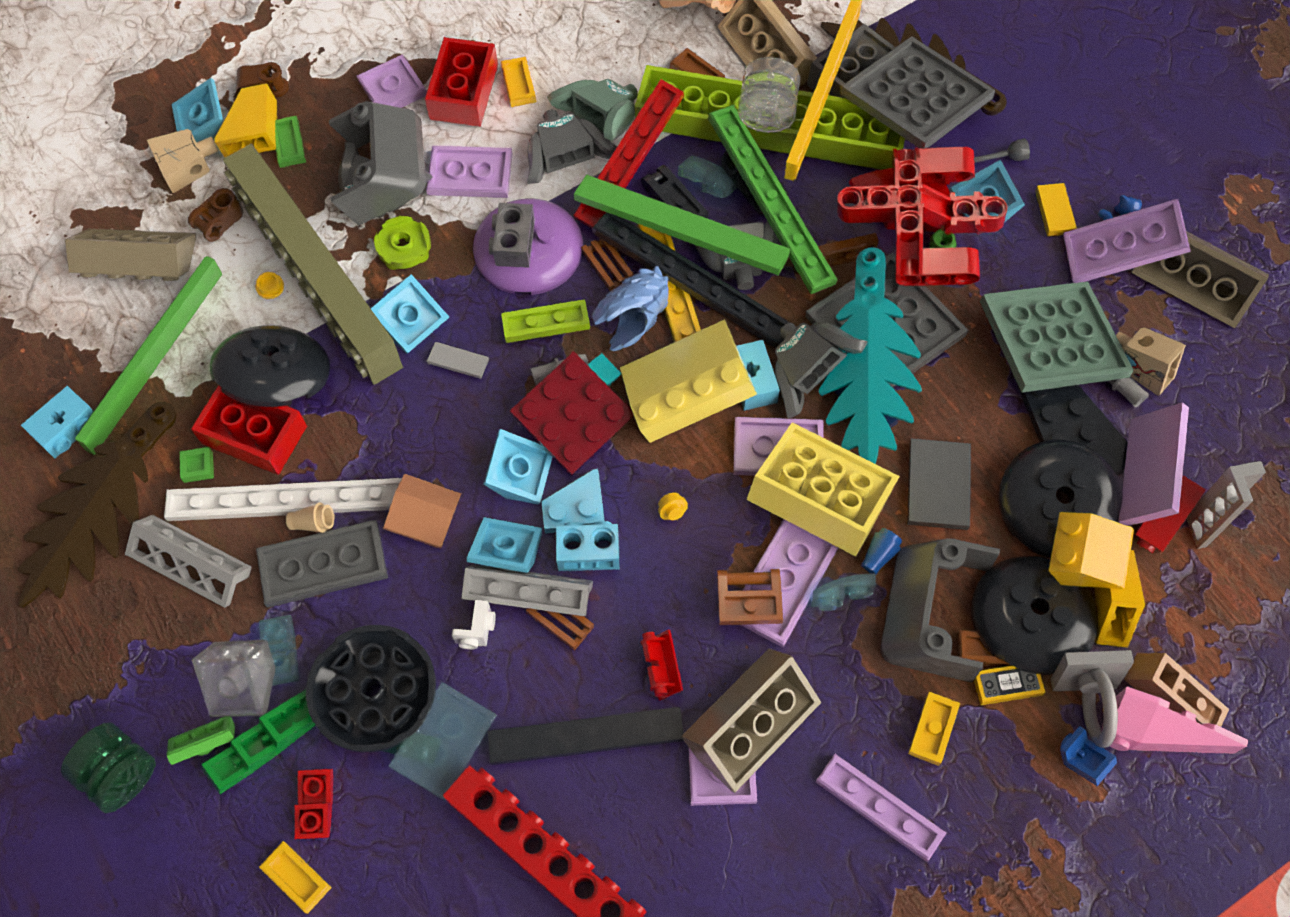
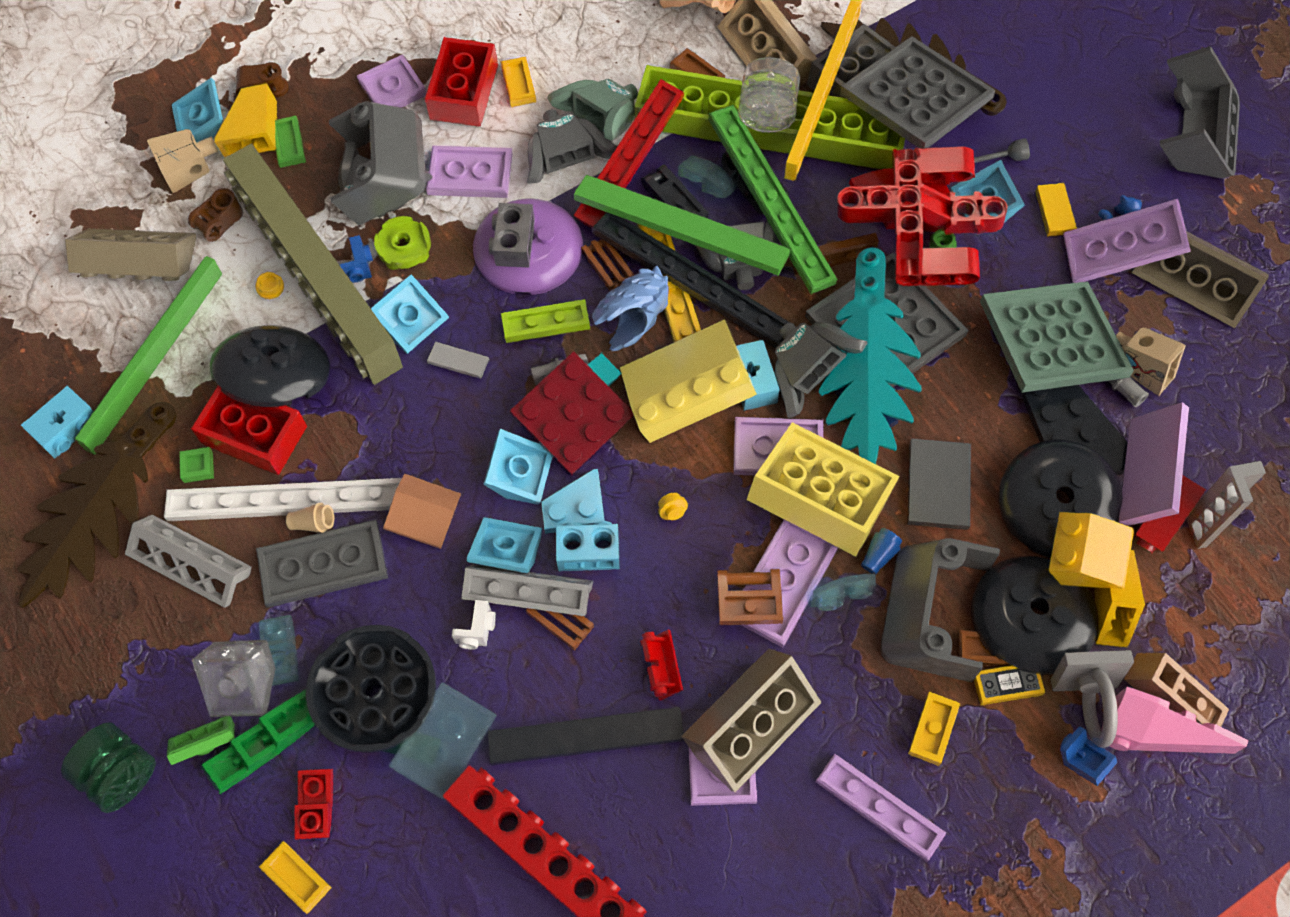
none -> blue bracket [339,235,373,283]
none -> dark grey windscreen [1160,46,1240,178]

